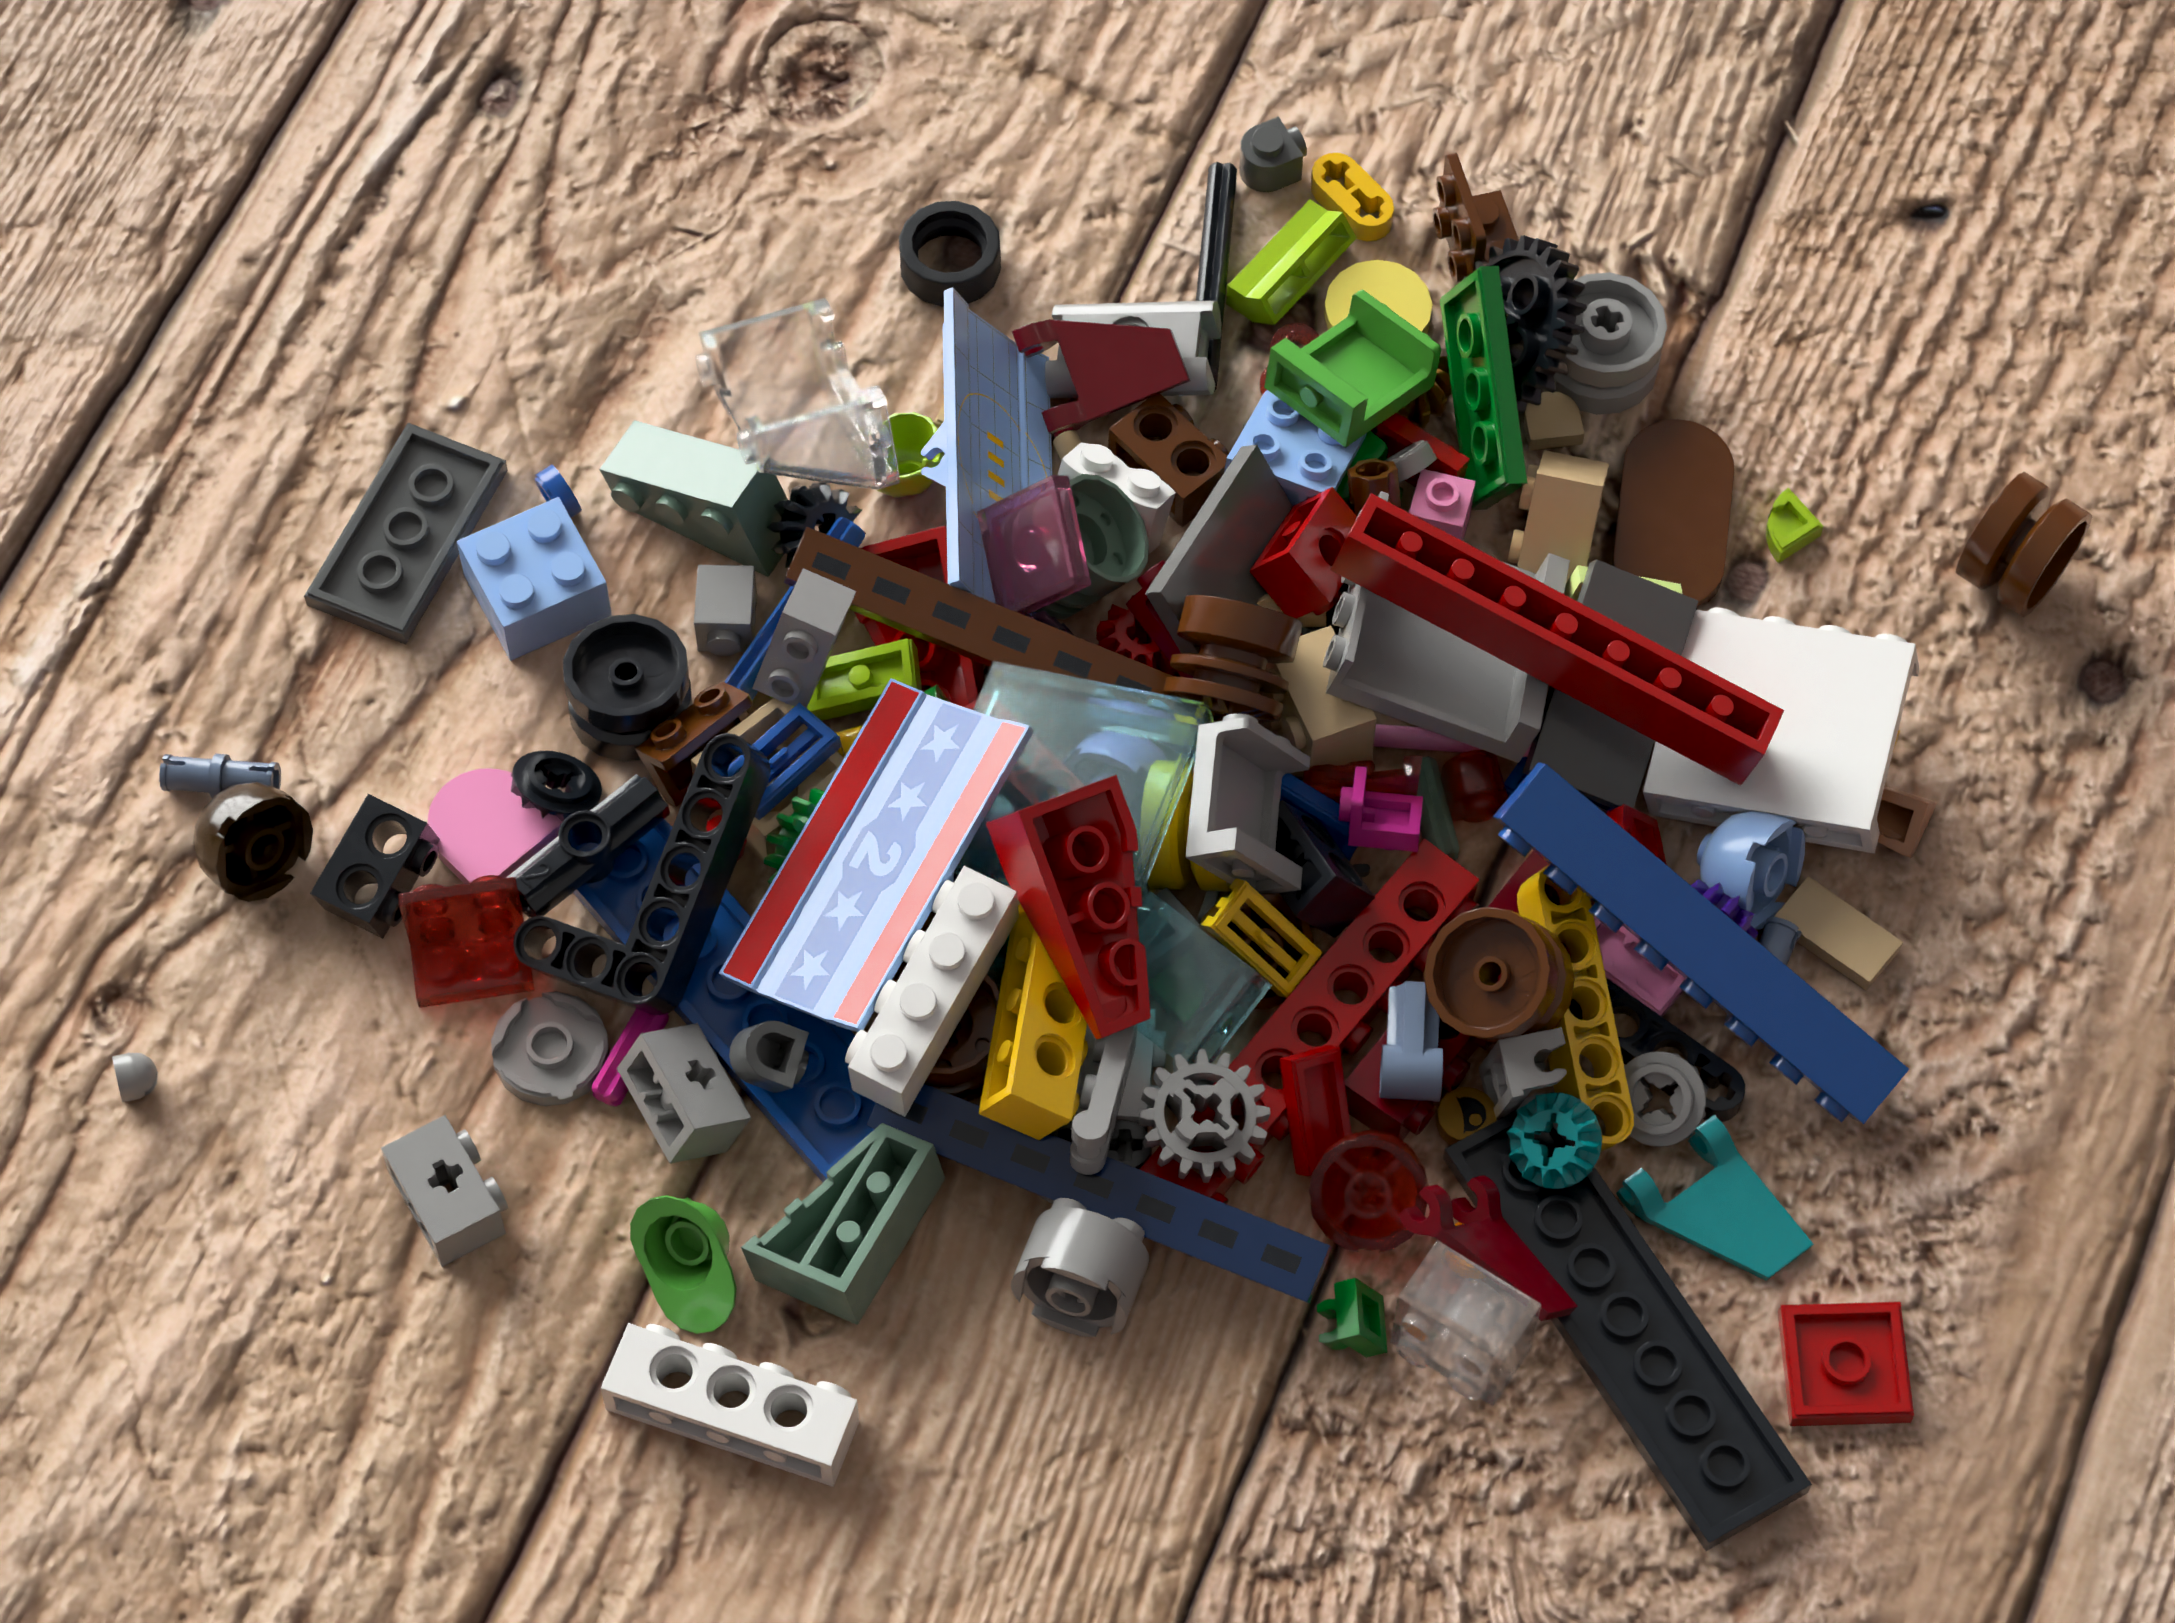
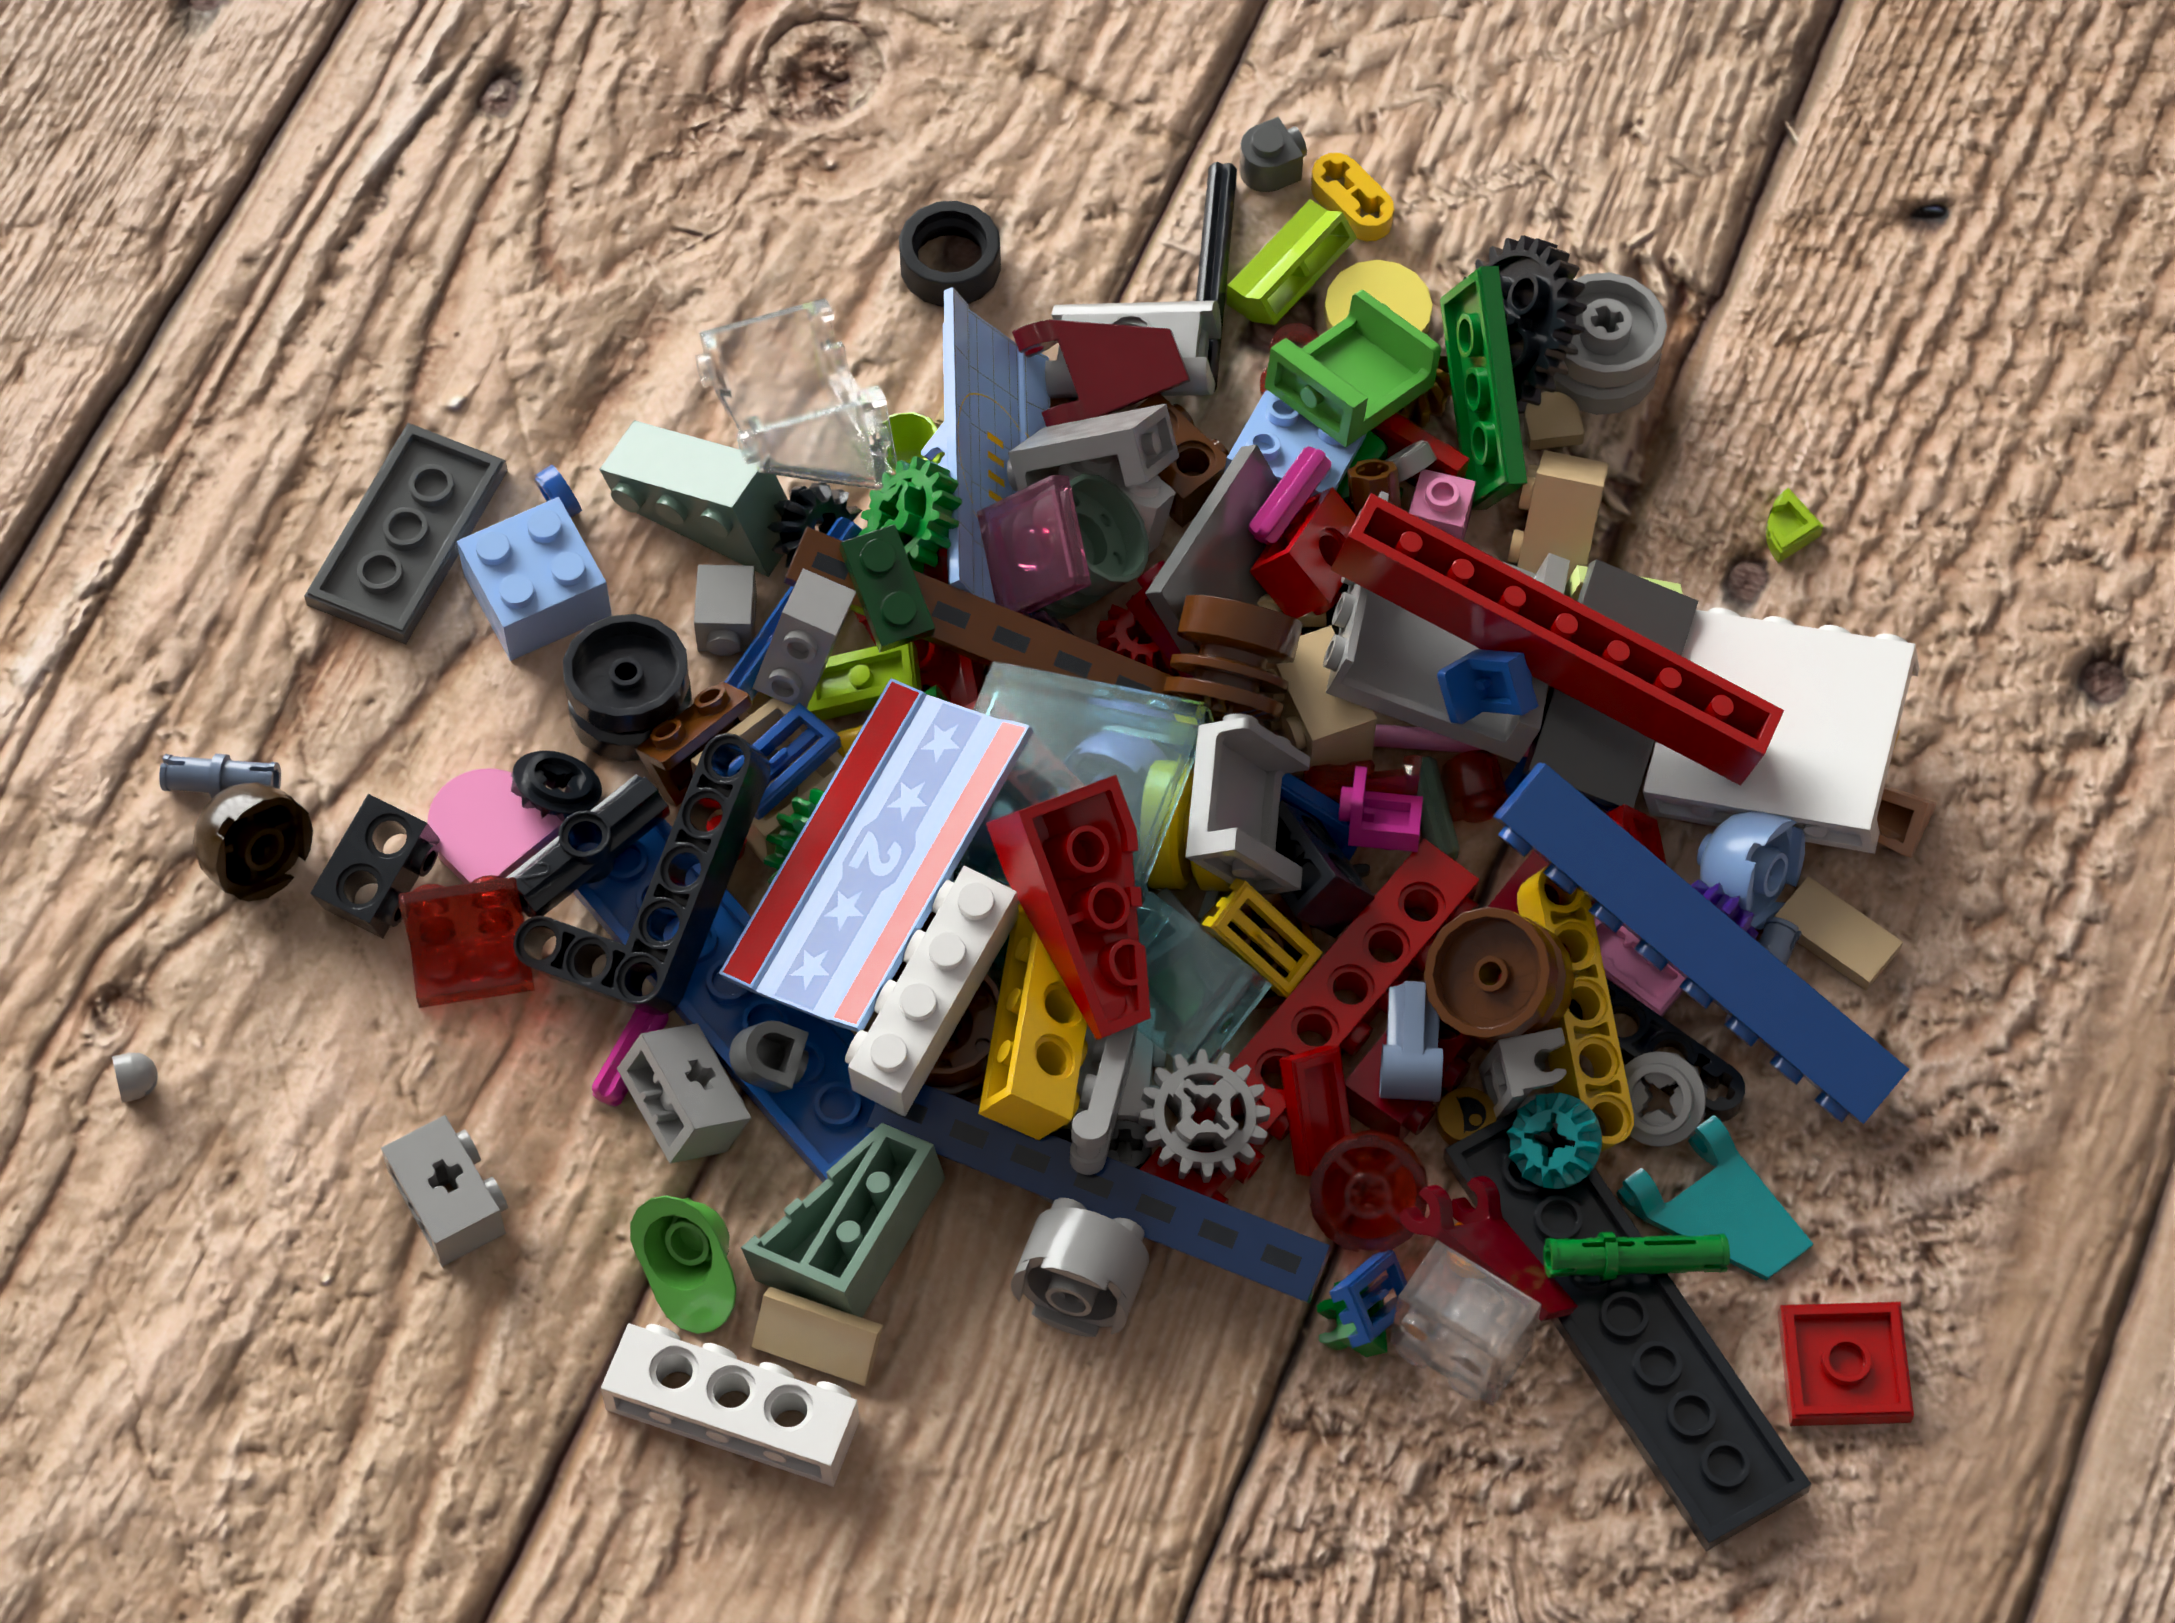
light grey tile [491,991,609,1106] -> none
reddish brown bracket [1432,153,1519,283] -> none
reddish brown tile [1612,419,1734,610] -> none
reddish brown wheel [1955,472,2092,618] -> none
none -> tan tile [751,1286,883,1386]
none -> dark green plate [839,524,936,653]
none -> green gear [858,457,962,574]
none -> light grey panel [1007,404,1179,505]
none -> dark pink axle [1248,446,1332,546]
none -> blue tile [1329,1248,1415,1348]
none -> blue bracket [1437,649,1538,724]
none -> green pin [1543,1232,1730,1281]

